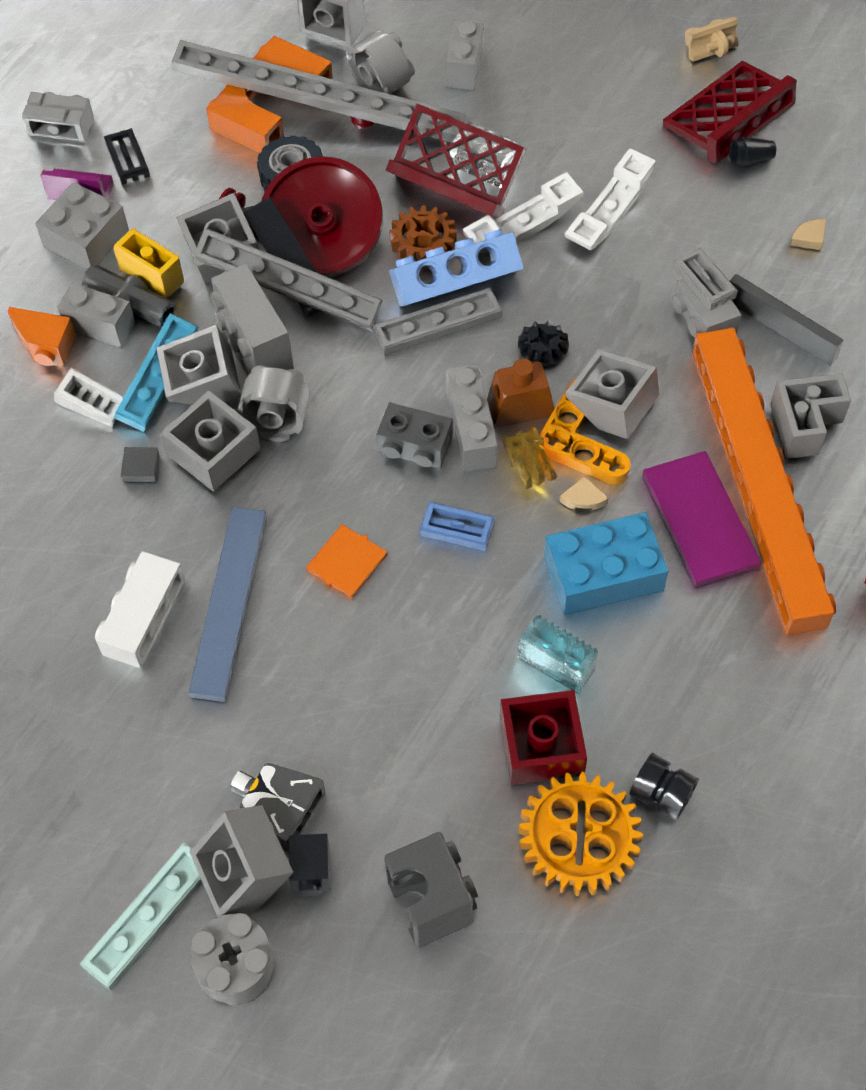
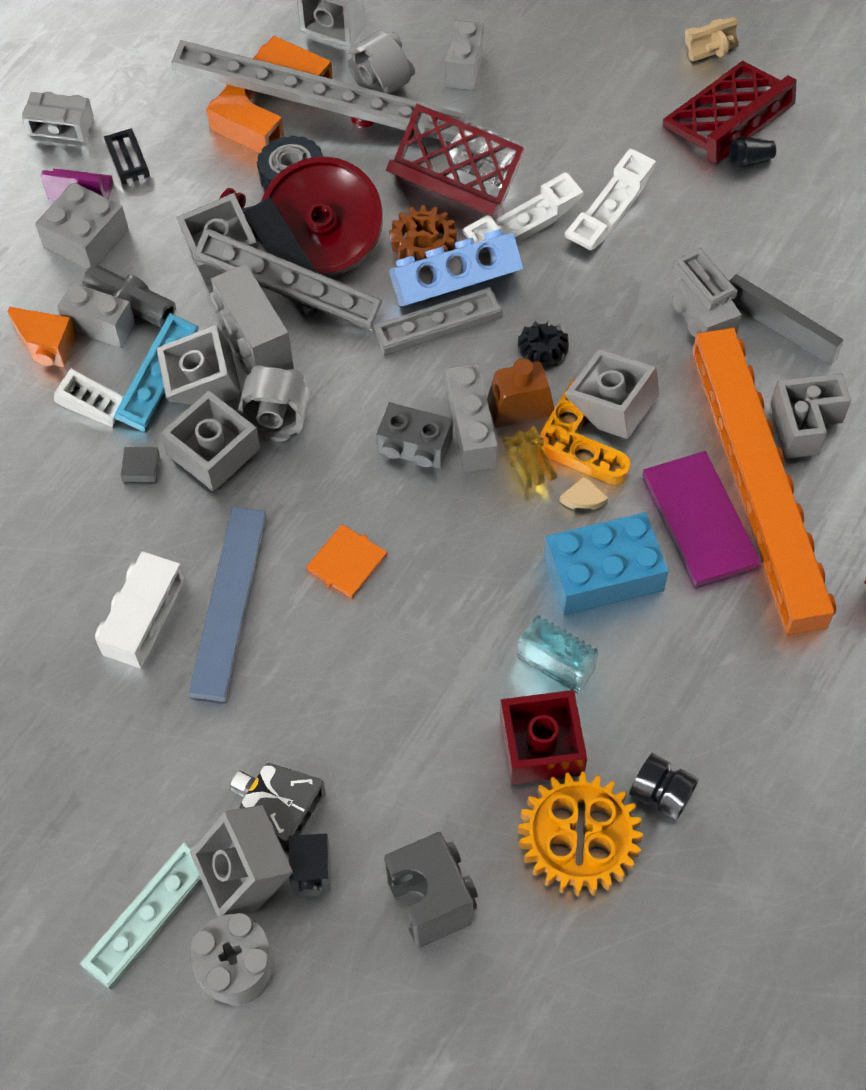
yellow brick [113,228,184,298] -> none
medium blue tile [420,501,495,551] -> none
tan tile [790,219,826,250] -> none

